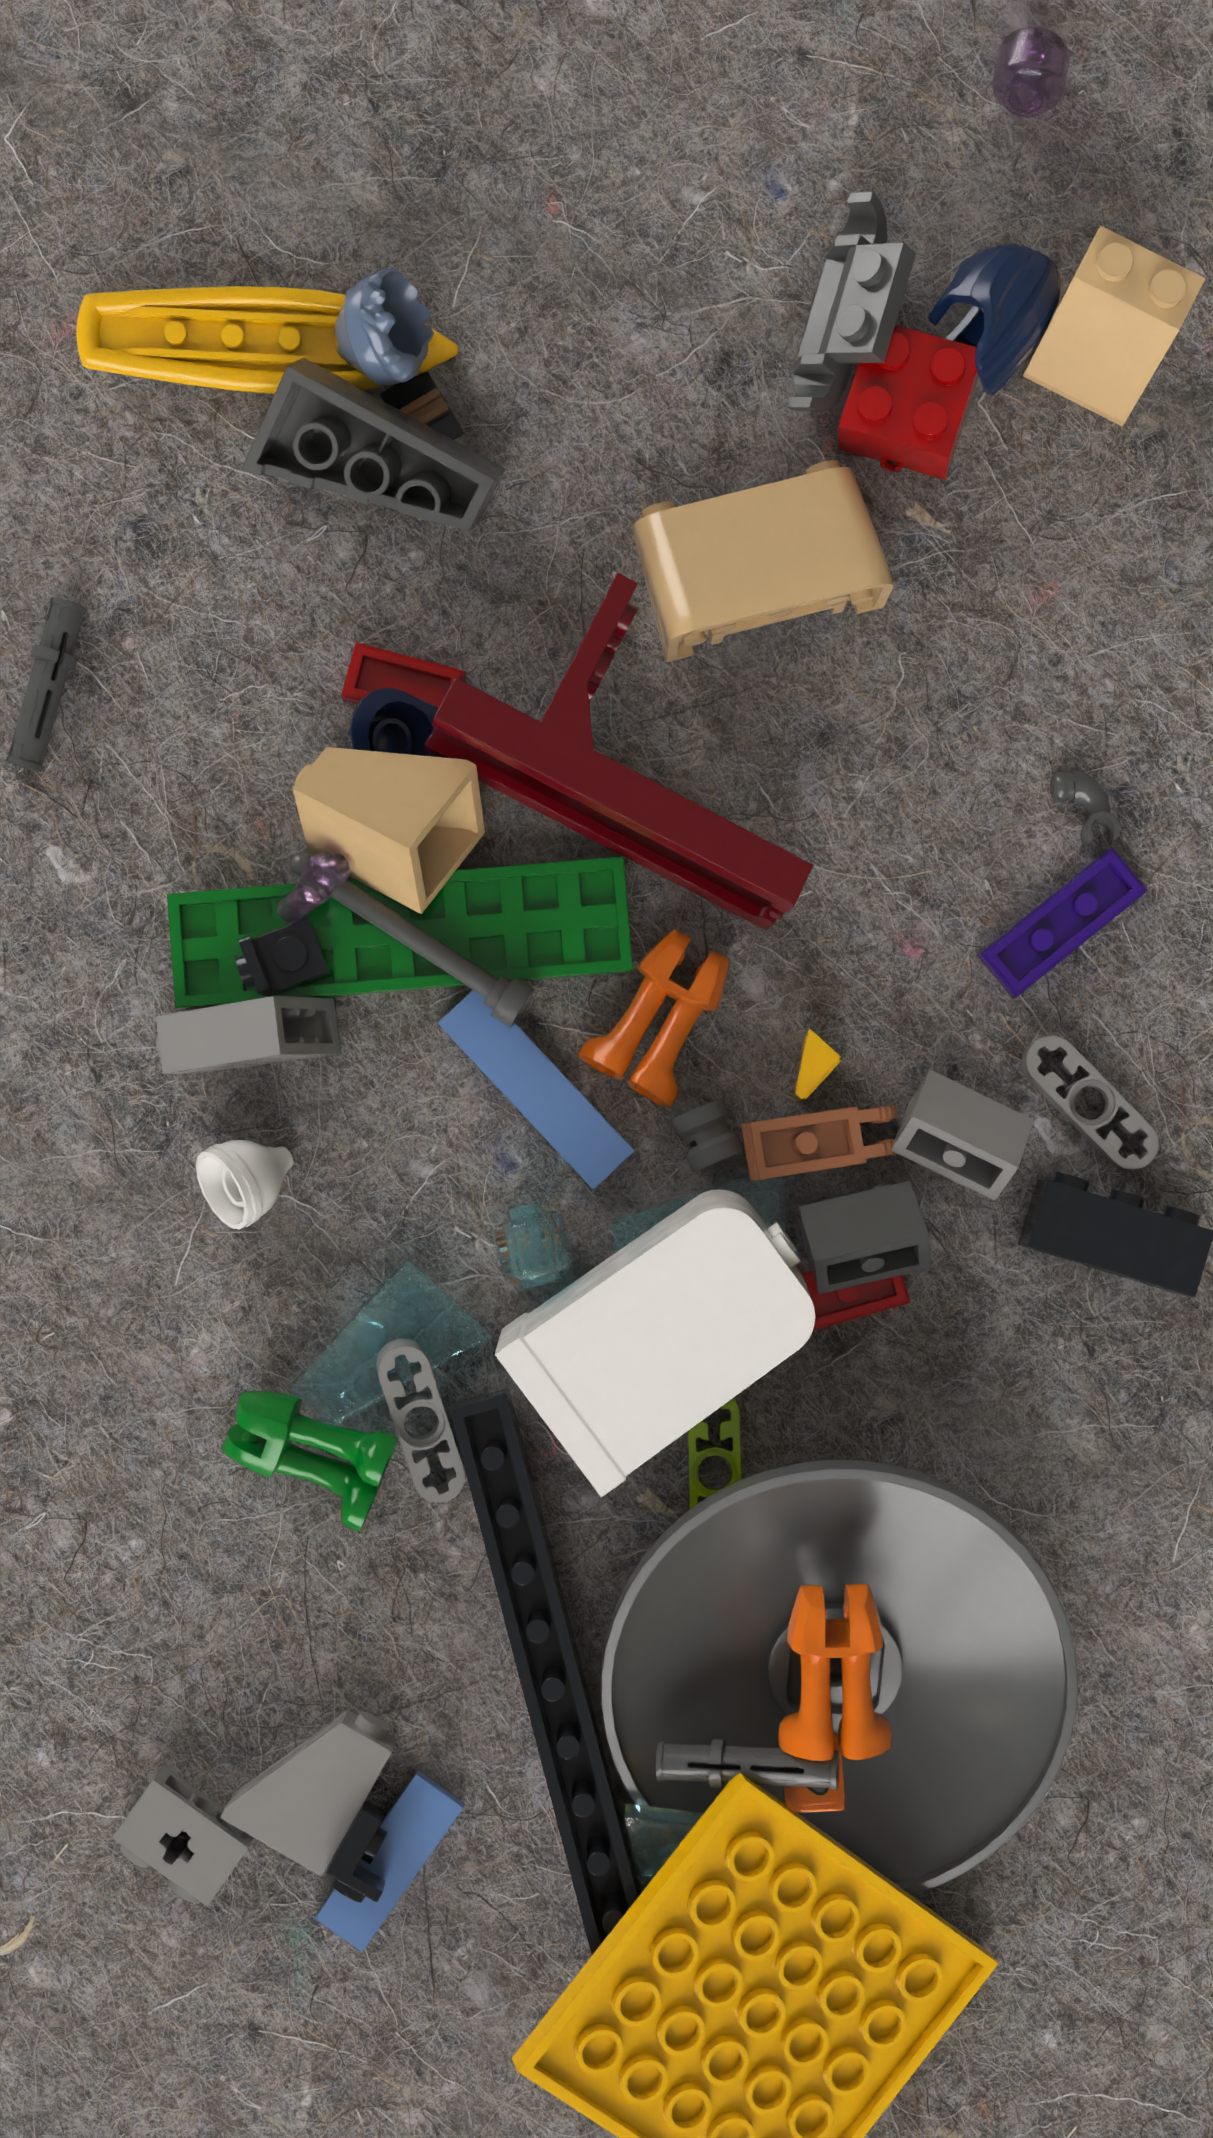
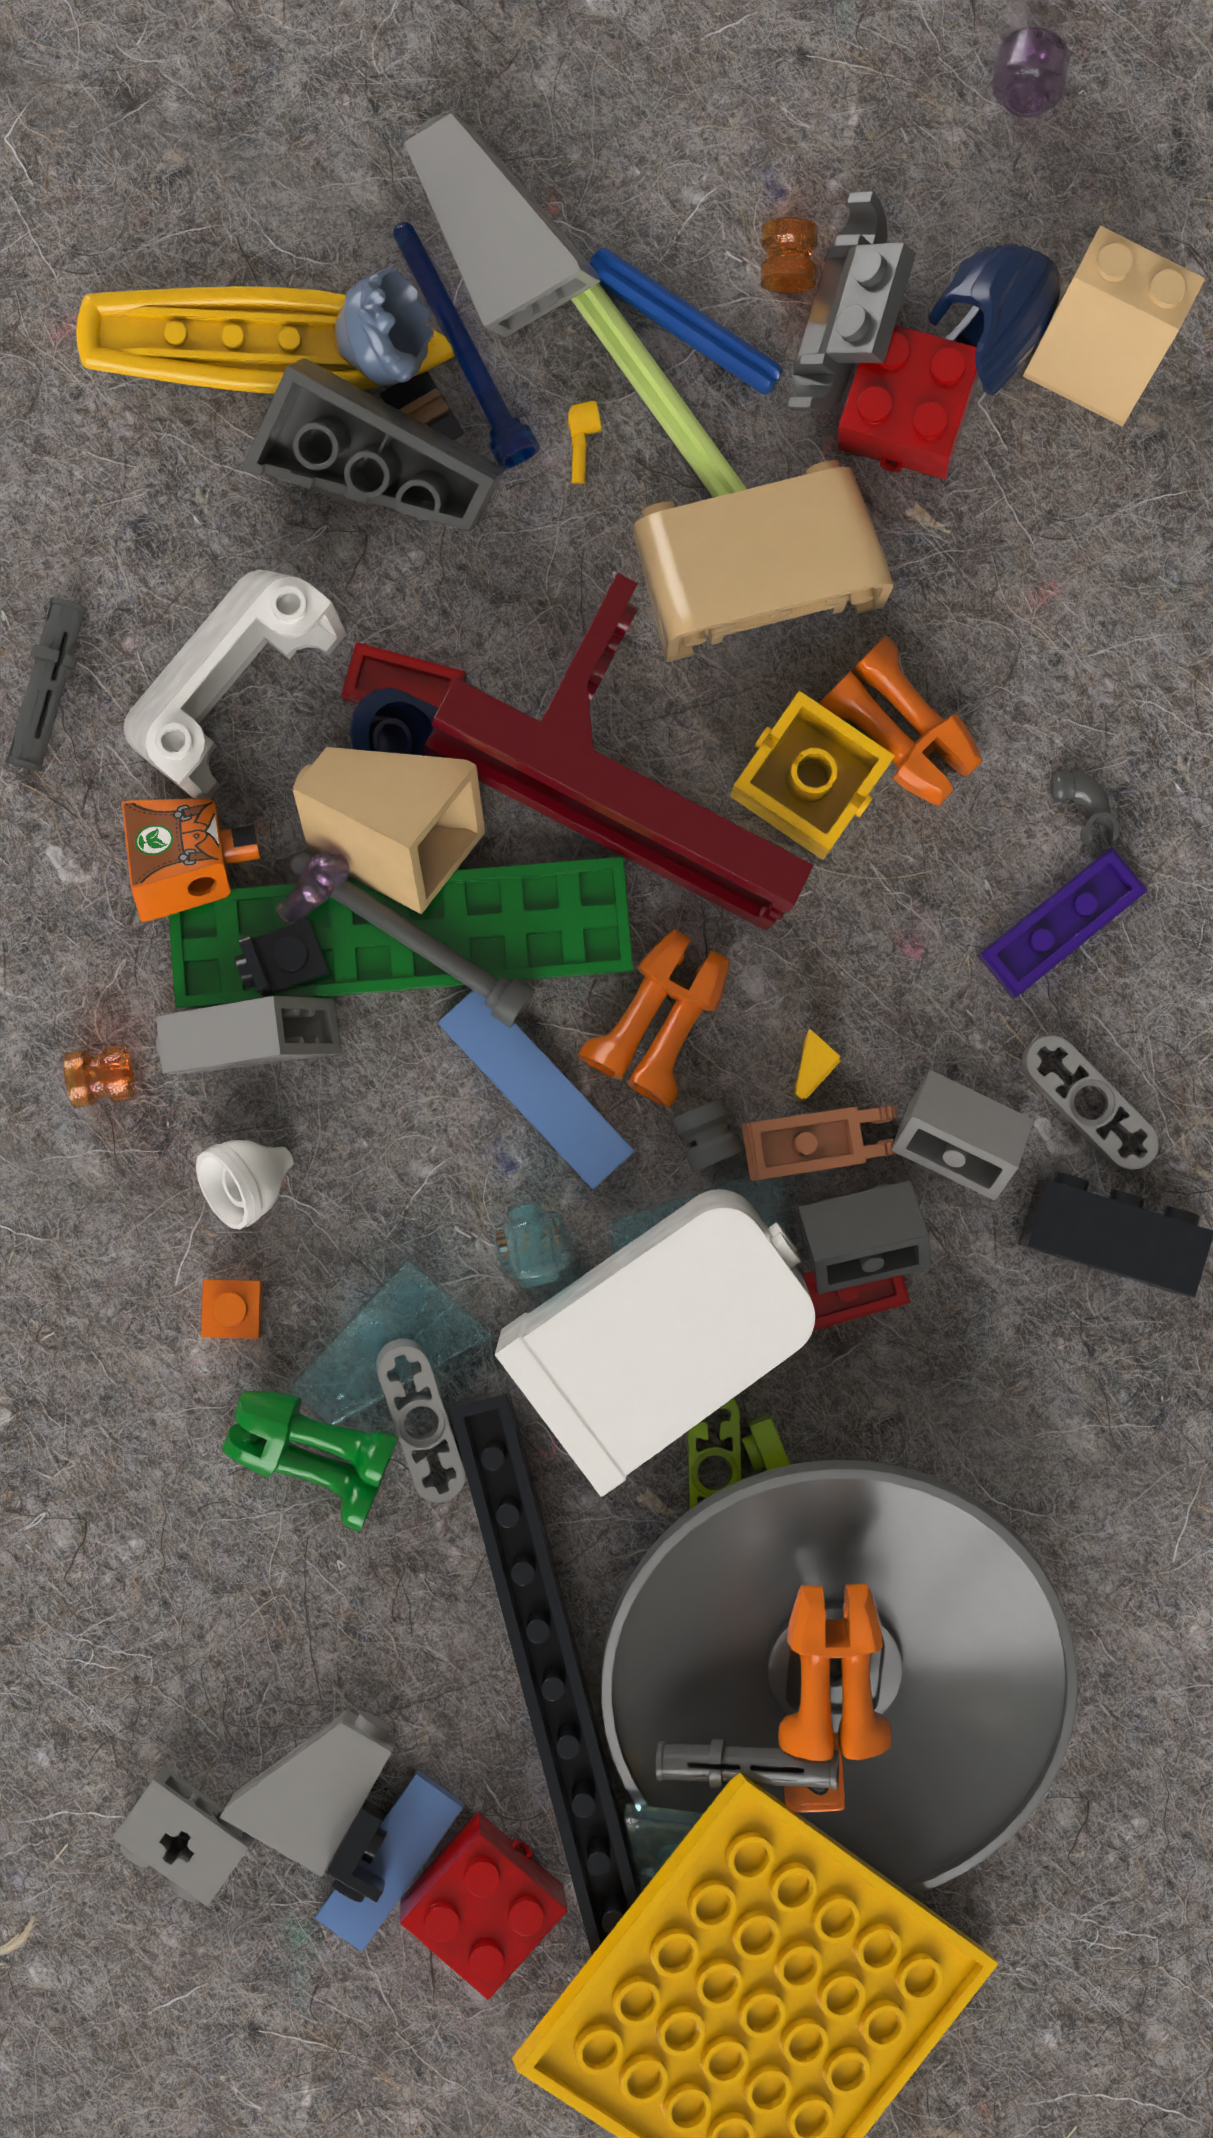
none -> clear orange wheel [64,1044,135,1108]
none -> torso [121,798,260,922]
none -> white windscreen [124,570,347,799]
none -> orange plate [201,1279,263,1339]
none -> clear blue piece [393,222,540,469]
none -> red brick [400,1811,568,2000]
none -> light grey slope [404,113,601,338]
none -> yellow hand [568,401,602,485]
none -> yellowish green axle [571,283,747,498]
none -> blue axle [589,248,783,395]
none -> yellow brick [730,690,895,860]
none -> lime plate [742,1412,790,1471]
none -> clear orange wheel [760,217,818,294]
none -> orange piece [819,635,983,807]

